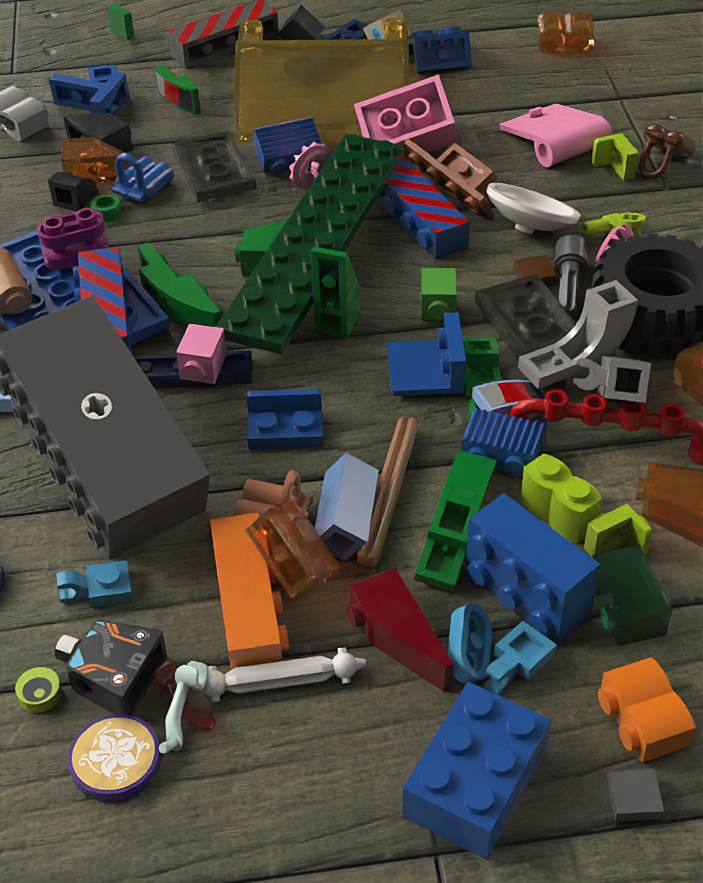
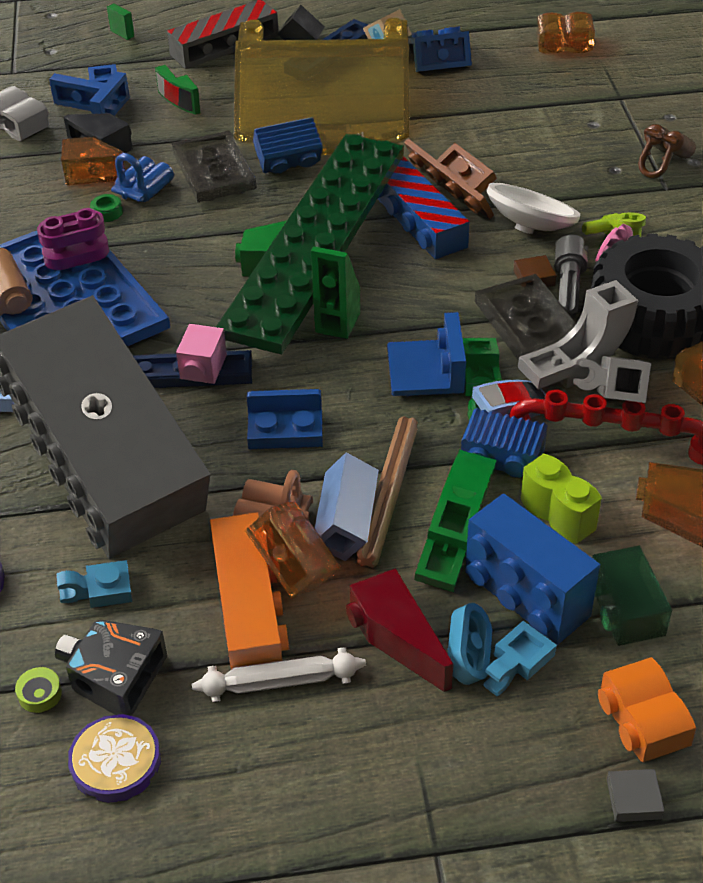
black brick [48,172,99,212] -> none
brick [73,247,132,354] -> none
green slope [137,242,224,328] -> none
clear red piece [154,660,215,731] -> none
light aqua piece [159,661,209,754] -> none
bright pink gear [289,142,332,190] -> none
bright pink slope [354,75,460,154] -> none
blue brick [402,682,551,860] -> none
bright green brick [421,268,457,321] -> none
bright pink door [499,104,612,167] -> none
lime bracket [584,504,652,559] -> none
lime bracket [591,133,640,181] -> none

